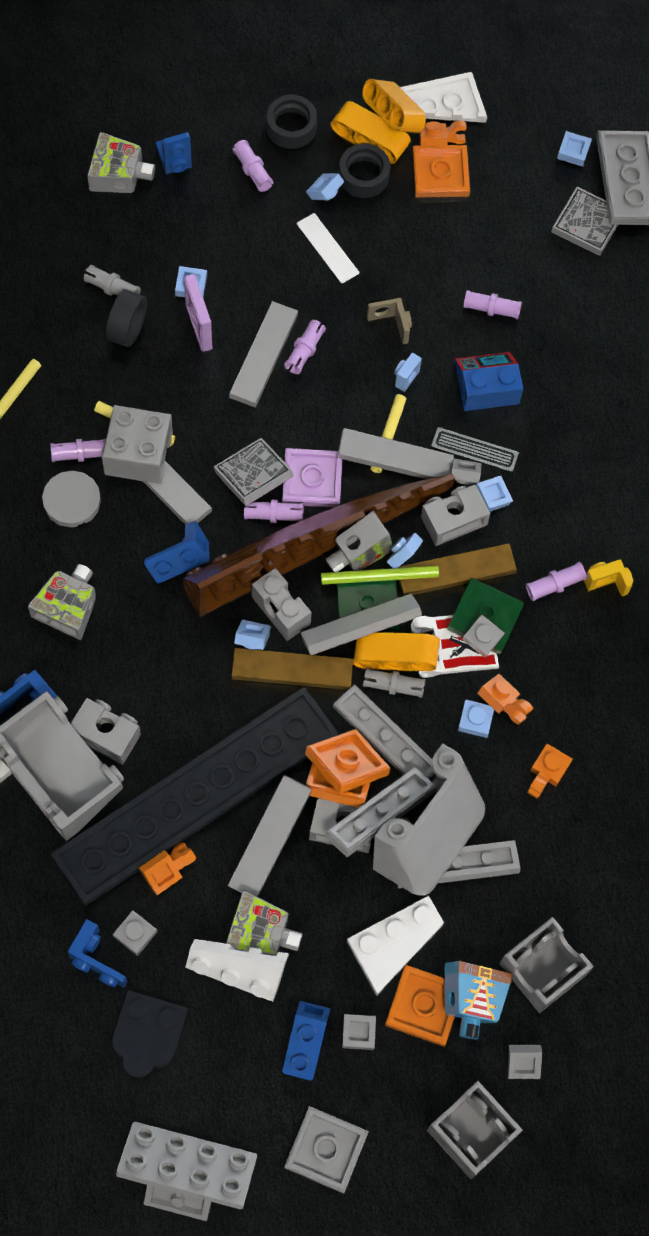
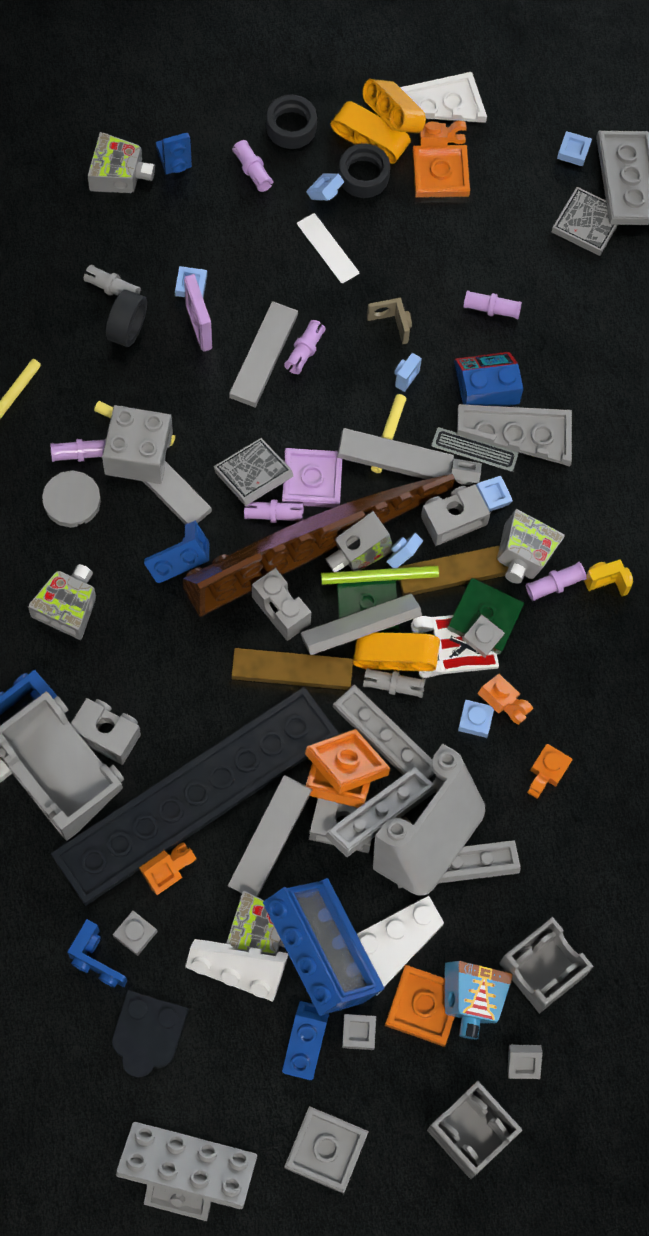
light blue plate [234,620,271,650] -> none
none -> blue window [262,878,385,1016]
none -> light grey wing [457,404,572,466]
none -> torso [497,509,565,584]

